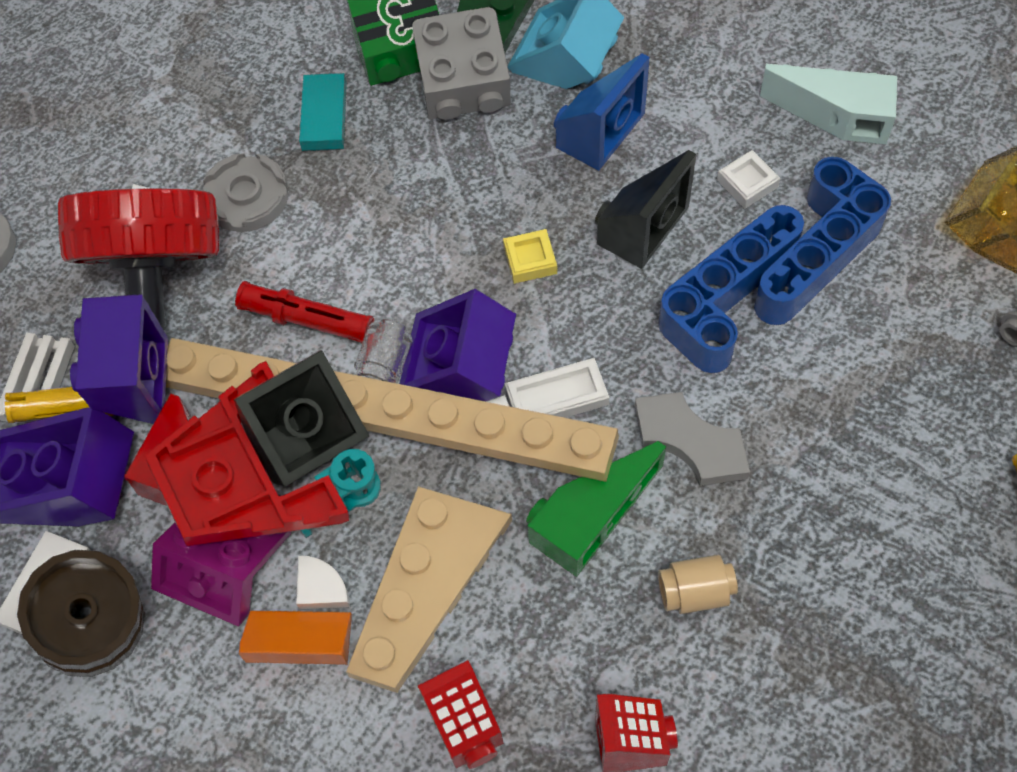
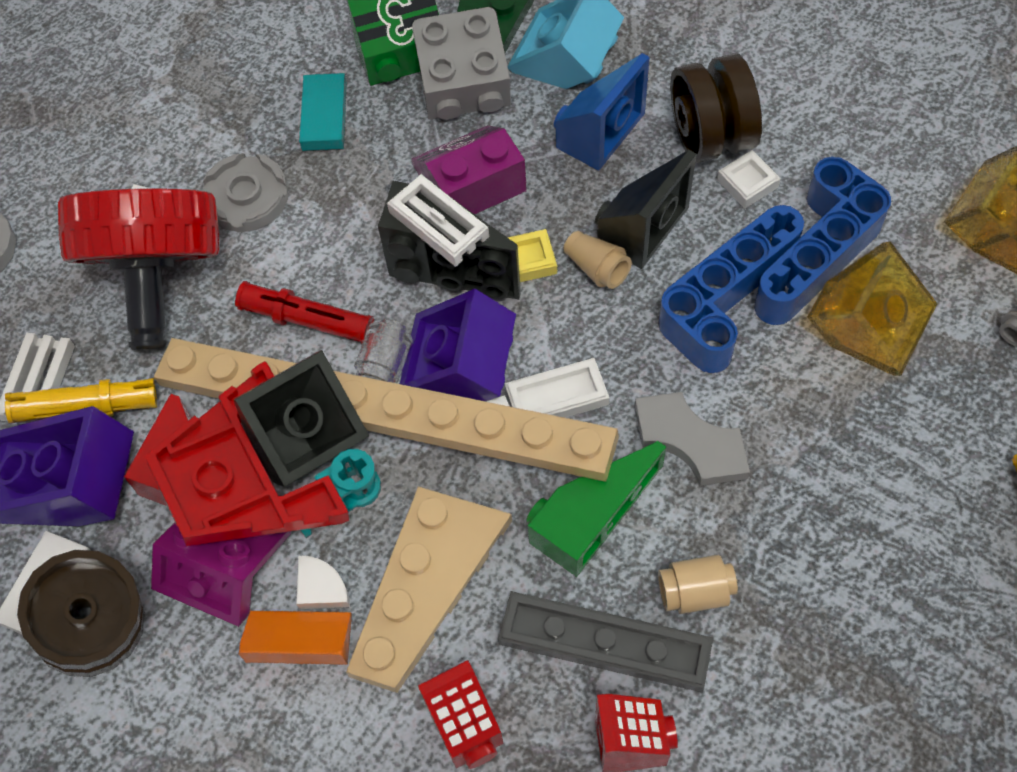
dark purple slope [70,295,168,424] -> none
light aqua slope [760,63,897,144] -> none
none -> pearl dark grey slope [378,181,521,300]
none -> white tile [387,174,489,267]
none -> magenta slope [411,125,527,214]
none -> dark grey tile [498,591,713,693]
none -> tan cone [564,231,632,289]
none -> dark brown wheel [670,53,762,163]
none -> clear yellow slope [807,241,937,376]

